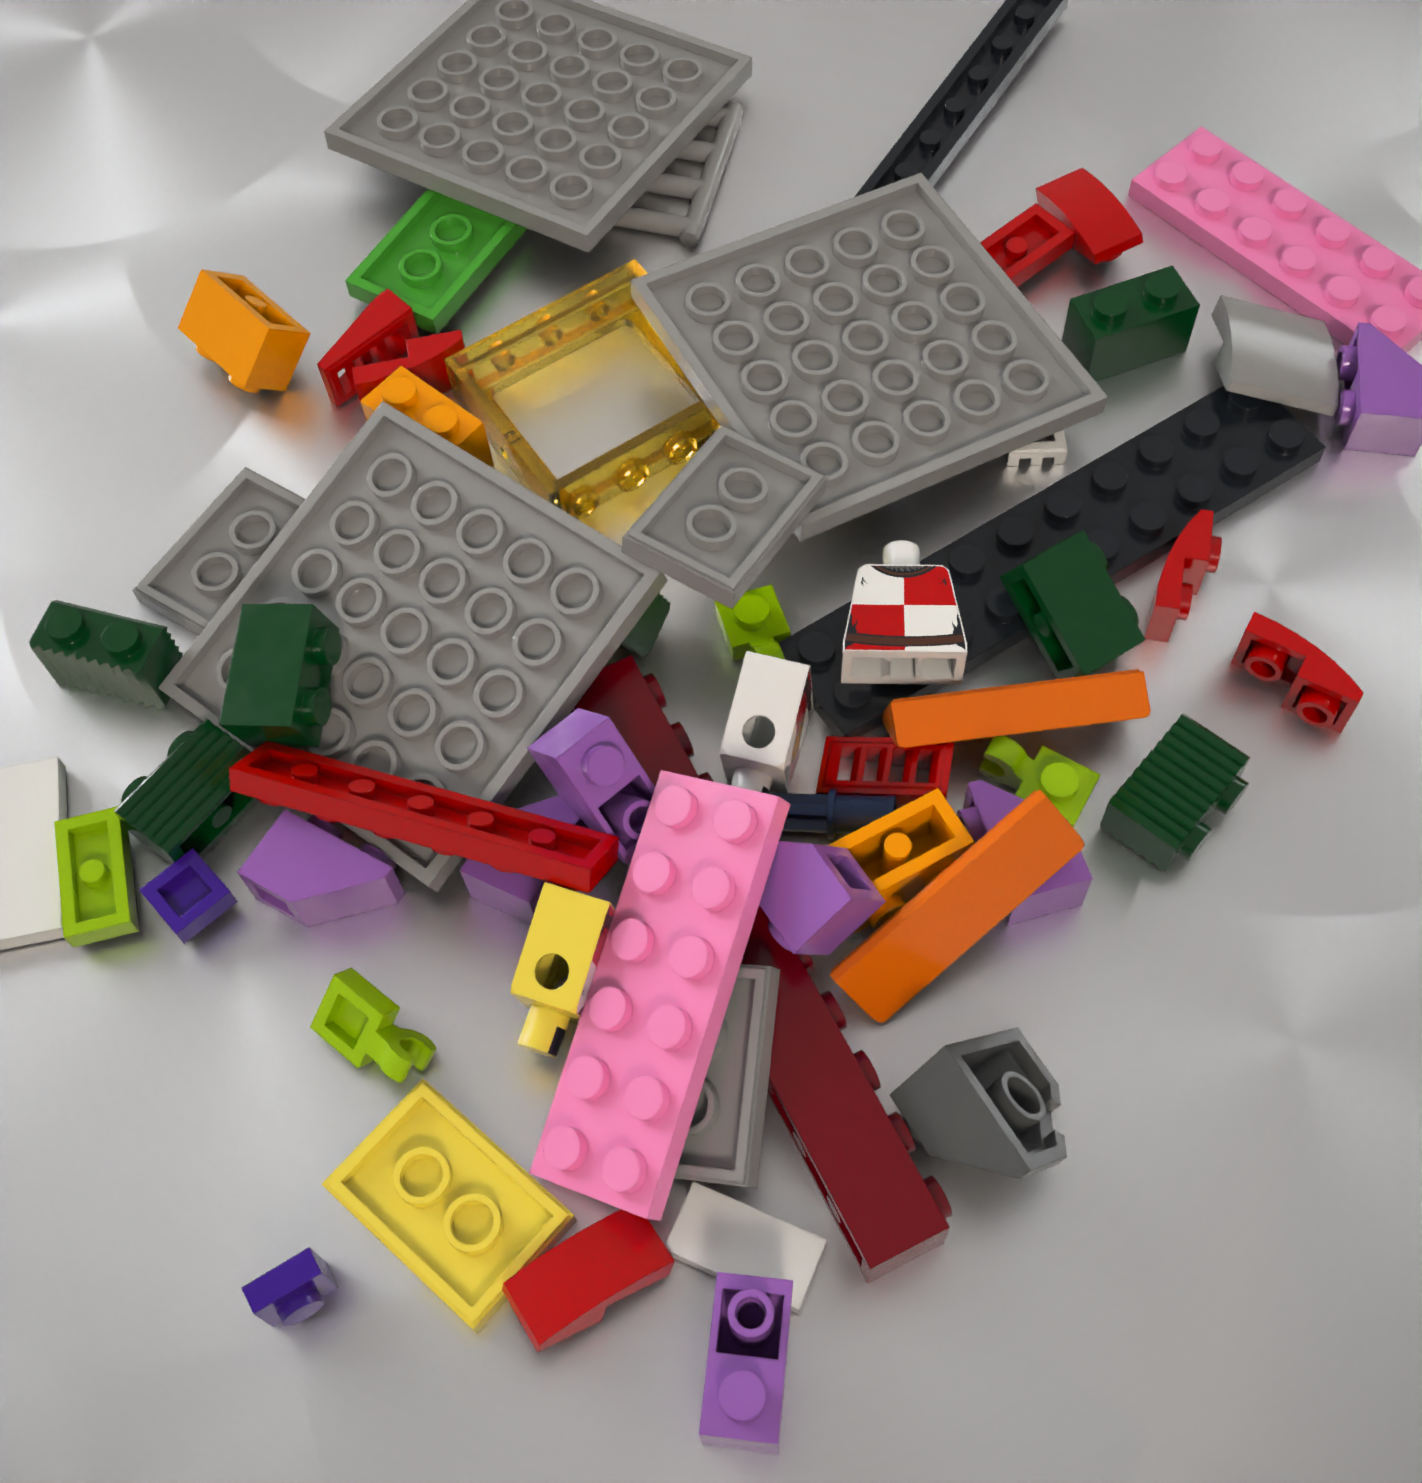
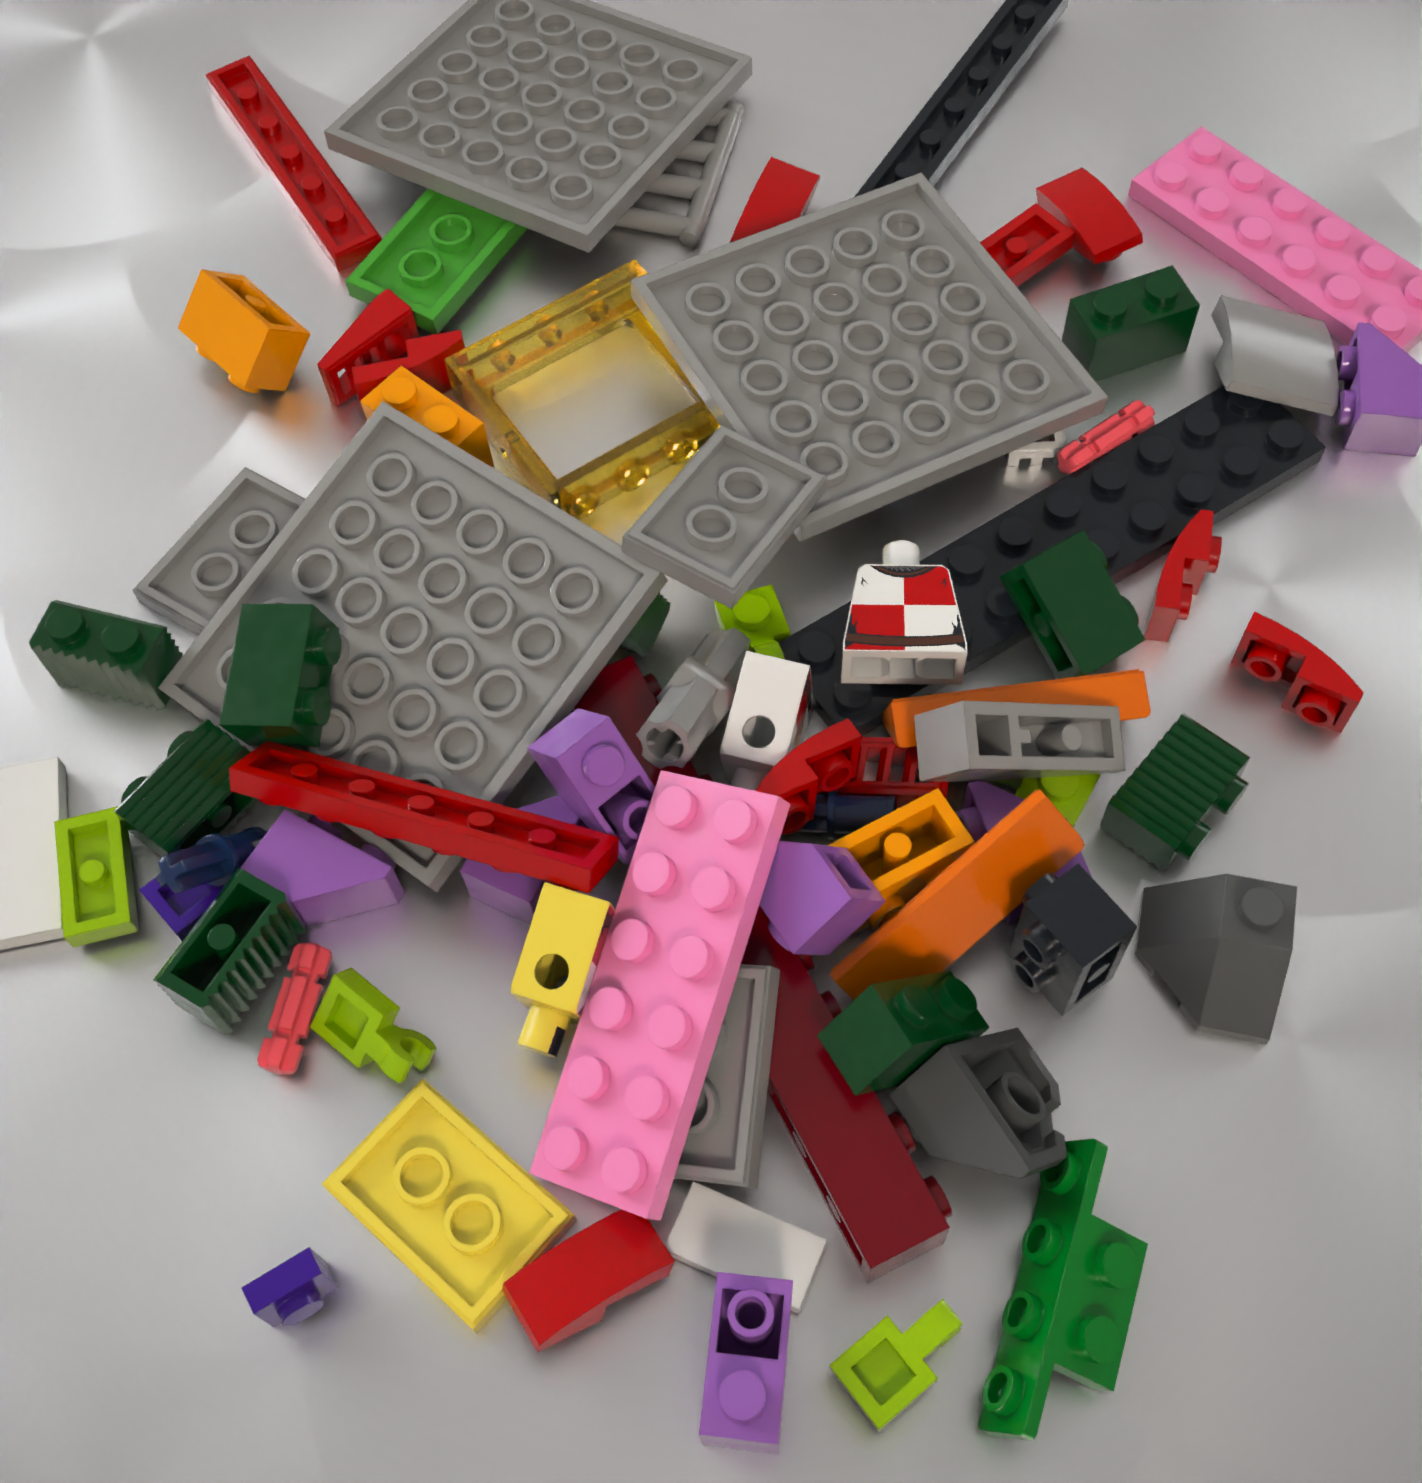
none -> dark green brick [153,868,307,1035]
none -> dark blue axle [156,826,267,893]
none -> red tile [205,56,382,272]
none -> coral axle [257,942,332,1075]
none -> light grey piece [636,627,751,769]
none -> red slope [730,157,820,243]
none -> red slope [755,718,862,835]
none -> dark green brick [817,970,990,1096]
none -> lime plate [829,1299,963,1431]
none -> light grey slope [914,700,1125,782]
none -> green bracket [978,1138,1148,1441]
none -> black brick [1008,863,1137,1016]
none -> coral axle [1056,400,1155,476]
none -> dark grey slope [1134,874,1297,1044]

